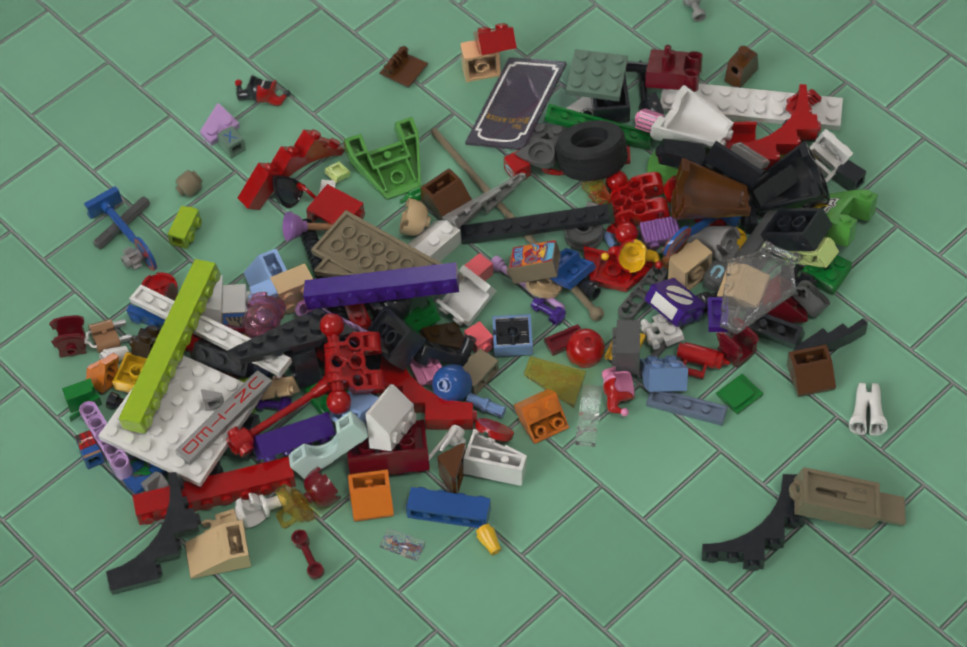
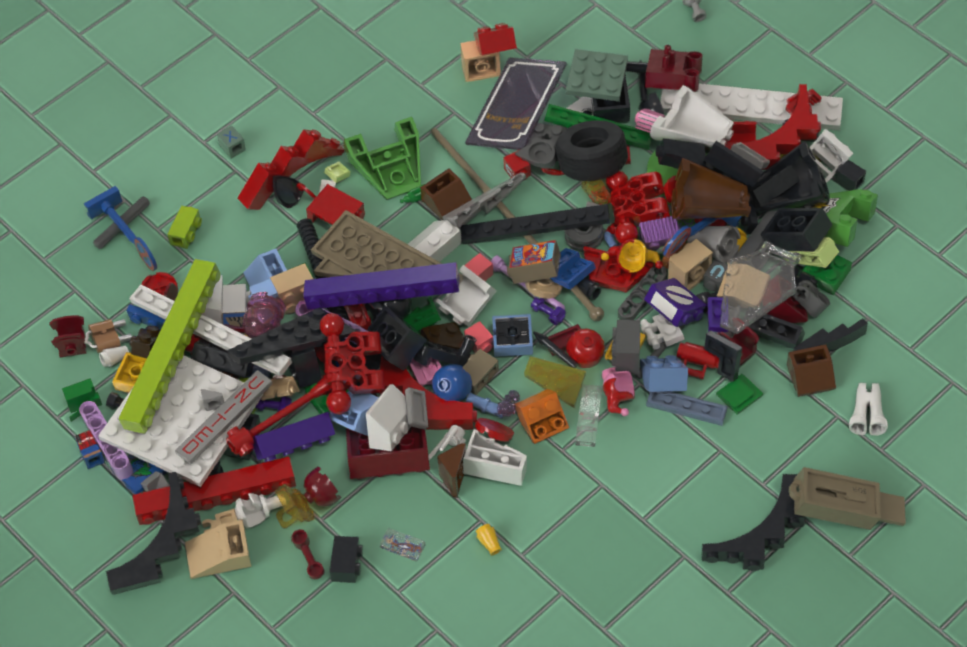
orange arch [86,352,119,394] -> none
light grey gear [120,247,144,270] -> none
dark tan head [175,170,203,197] -> none
lavender wing [200,103,240,146] -> none
piece [235,75,291,106] -> none
medium lavender piece [282,211,332,241] -> none
light aqua arch [289,411,368,479] -> none
orange slope [348,469,394,522] -> none
reddish brown hinge [379,46,428,88] -> none
tan cylinder [399,198,431,236] -> none
blue brick [406,487,491,528] -> none
reddish brown torso [724,46,758,88] -> none
none -> black brick [330,536,363,583]
none -> light grey tile [405,387,428,429]
none -> clear purple bar [497,390,520,416]
none -> black piece [533,331,578,369]
none -> black plate [704,331,742,382]

